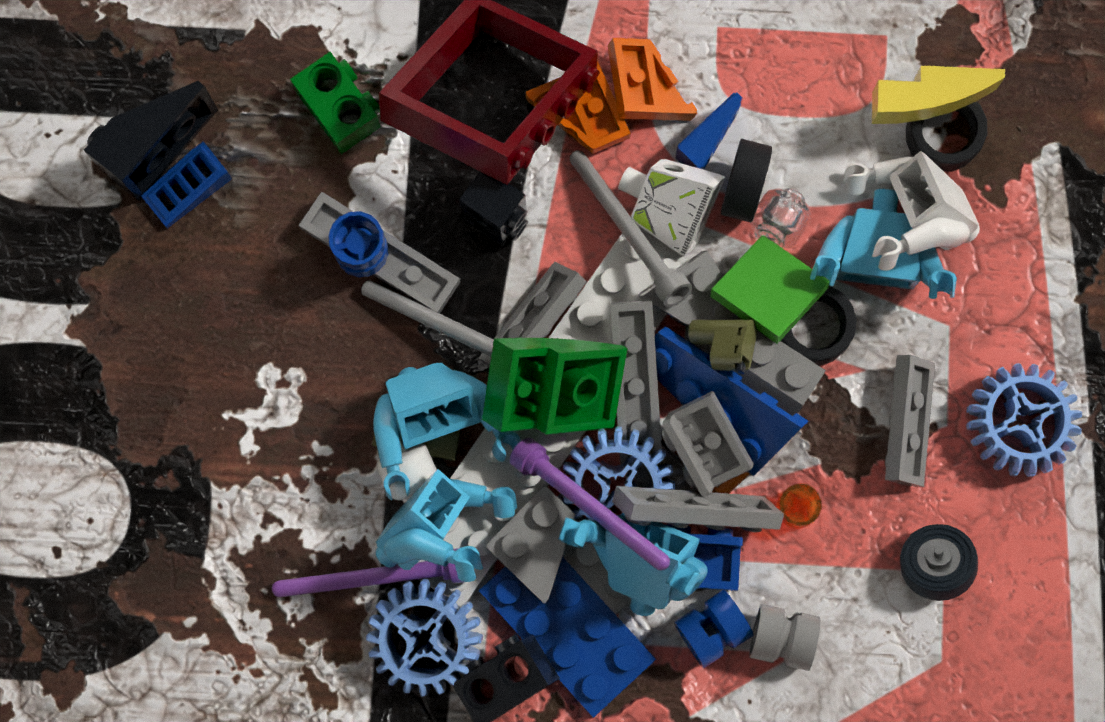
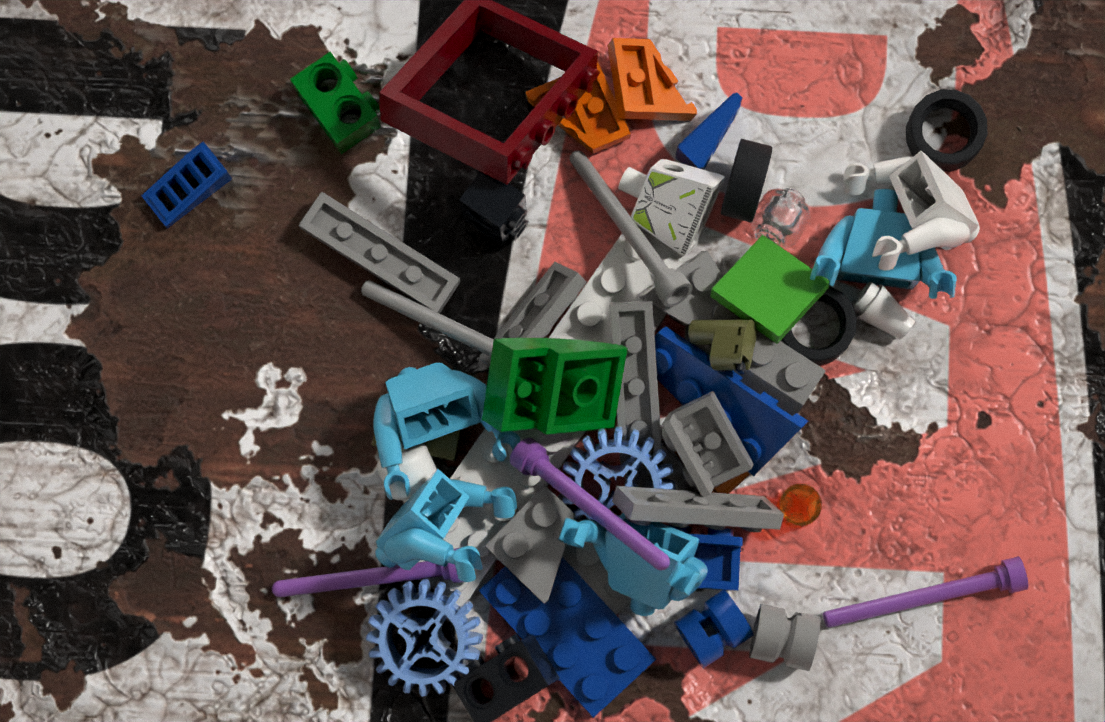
black slope [84,81,218,201] -> none
blue wheel [329,211,389,277] -> none
light yellow slope [872,66,1005,124] -> none
light grey plate [885,355,935,487] -> none
black wheel [900,524,978,601] -> none
light blue gear [966,363,1082,477] -> none
none -> medium lavender piece [823,556,1028,628]
none -> white cone [852,282,915,340]

